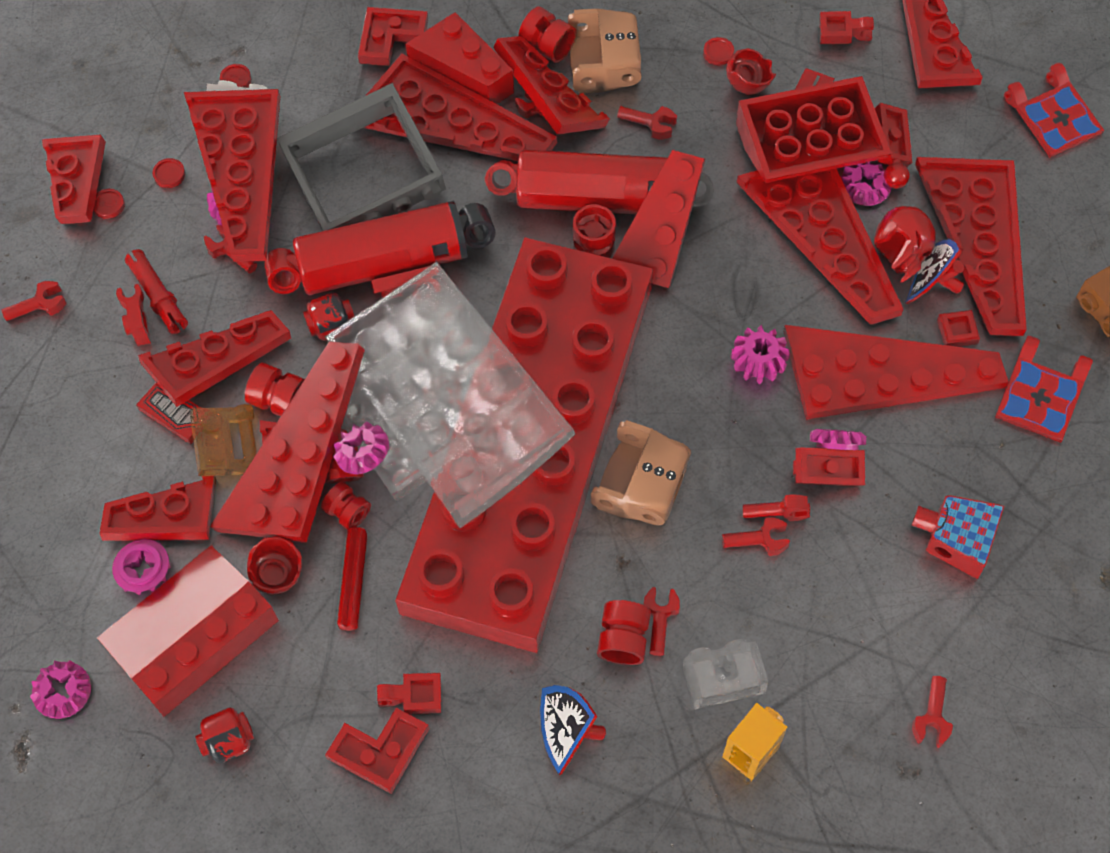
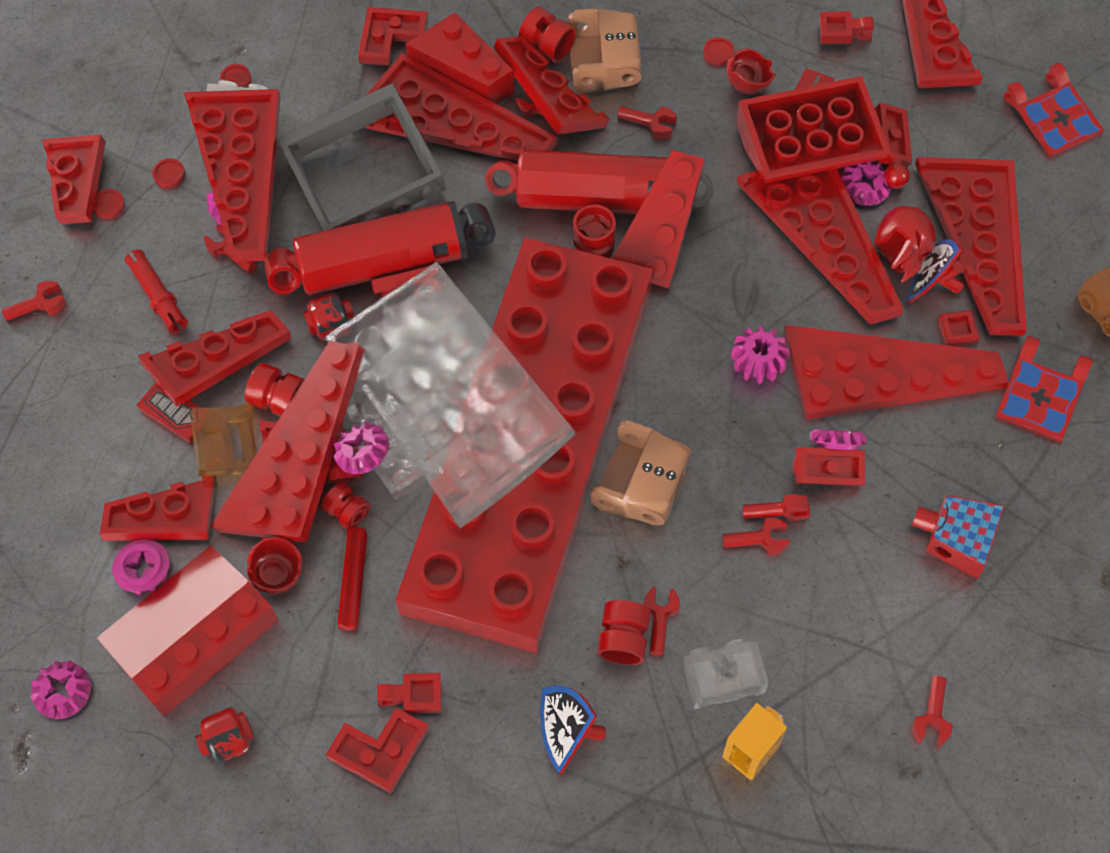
red plate [116,284,151,346] -> none

